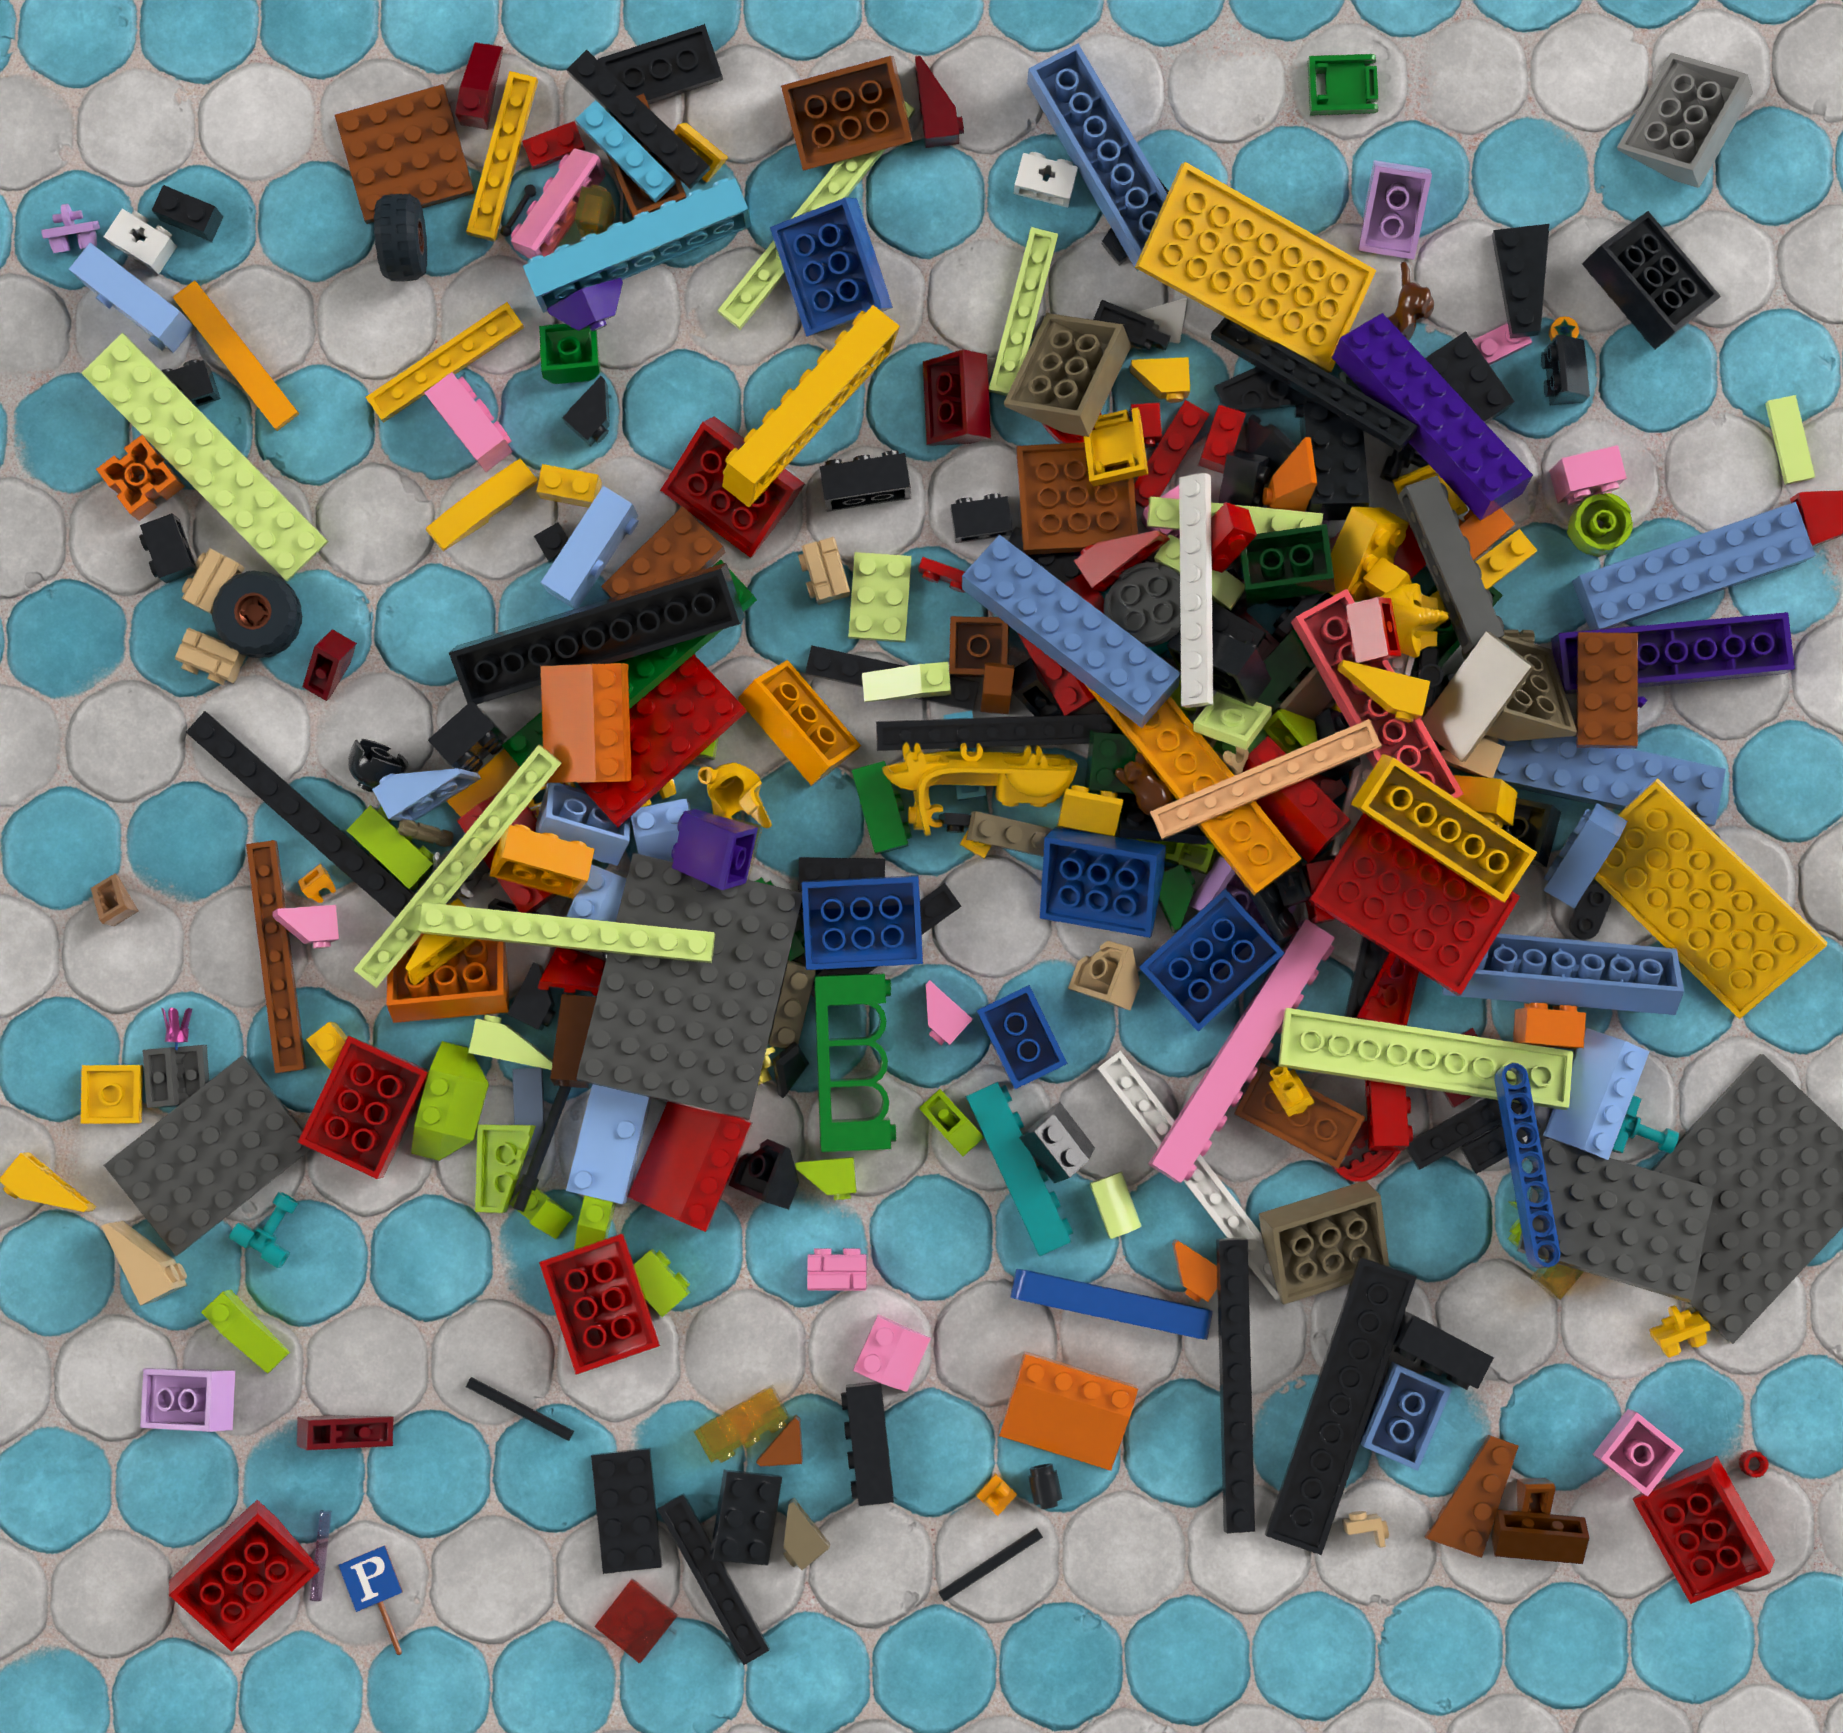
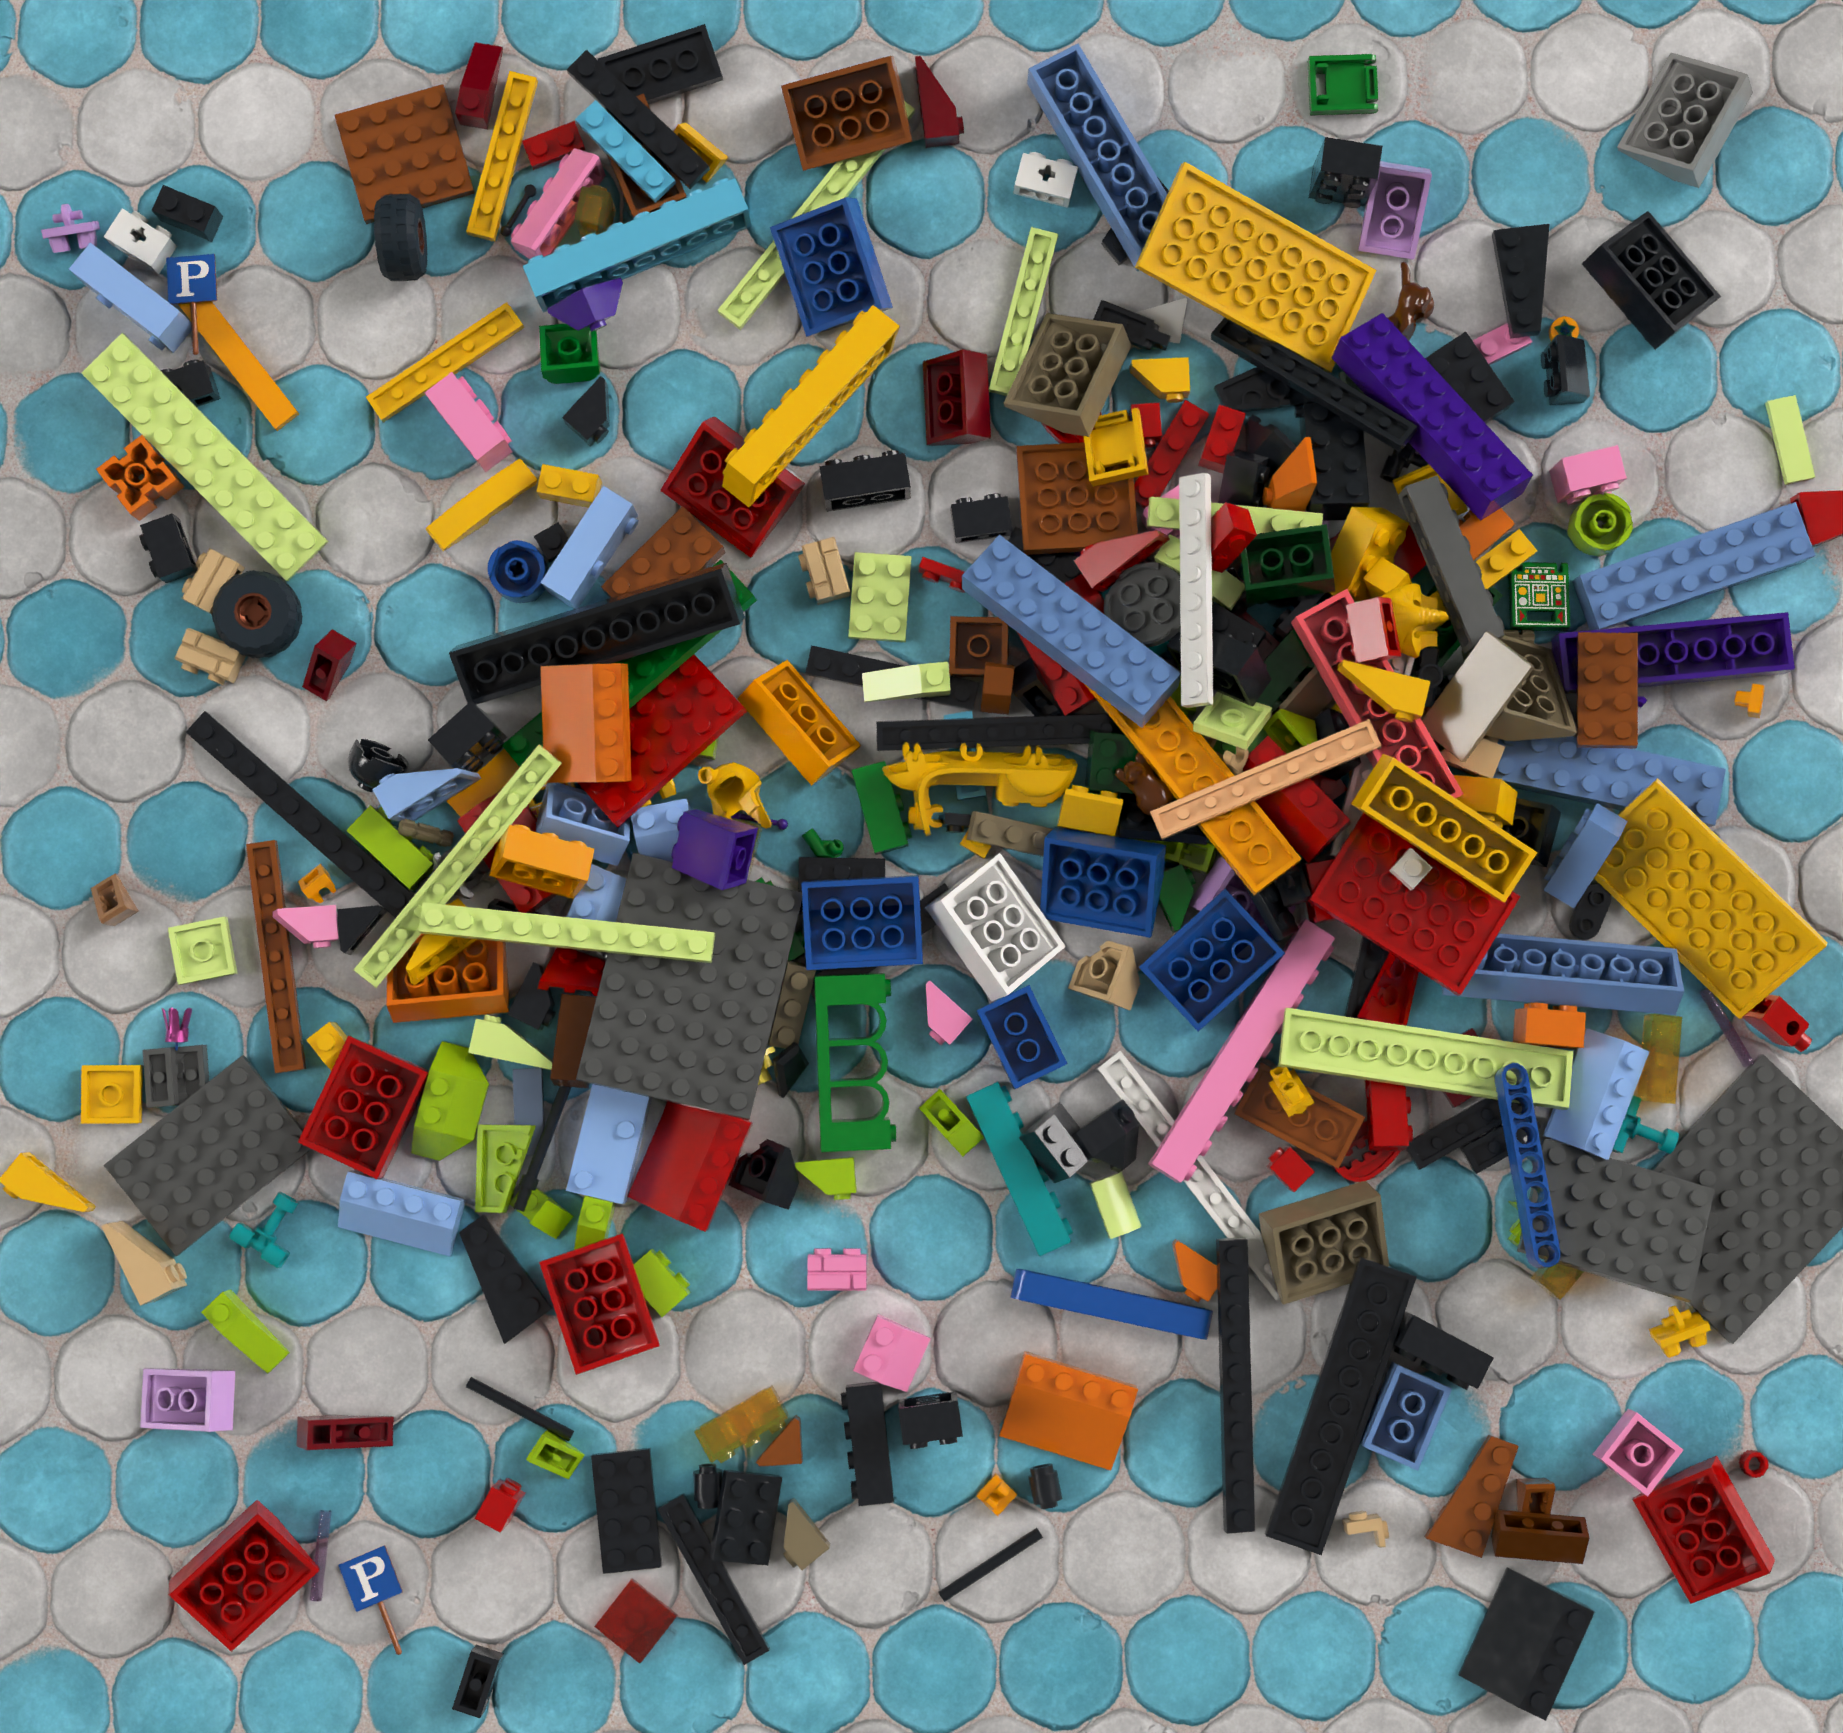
none -> blue piece [166,254,217,355]
none -> yellowish green plate [168,916,238,985]
none -> black slope [337,905,387,955]
none -> light blue slope [338,1170,466,1256]
none -> black brick [452,1644,504,1718]
none -> black wing [459,1215,552,1344]
none -> red brick [474,1478,526,1533]
none -> blue brick [488,540,549,603]
none -> lime slope [526,1430,585,1480]
none -> black brick [693,1463,723,1509]
none -> dark purple hinge [731,812,788,830]
none -> green arm [802,828,844,858]
none -> black brick [898,1391,963,1449]
none -> white slope [925,853,1066,1001]
none -> black slope [1072,1099,1139,1173]
none -> red brick [1266,1146,1315,1192]
none -> black brick [1308,137,1383,208]
none -> white plate [1389,848,1432,891]
none -> black slope [1458,1567,1595,1721]
none -> green container [1508,562,1570,631]
none -> clear yellow brick [1638,1014,1682,1104]
none -> clear purple bar [1699,987,1754,1067]
none -> light orange tile [1734,683,1765,718]
none -> red torso [1742,994,1812,1052]

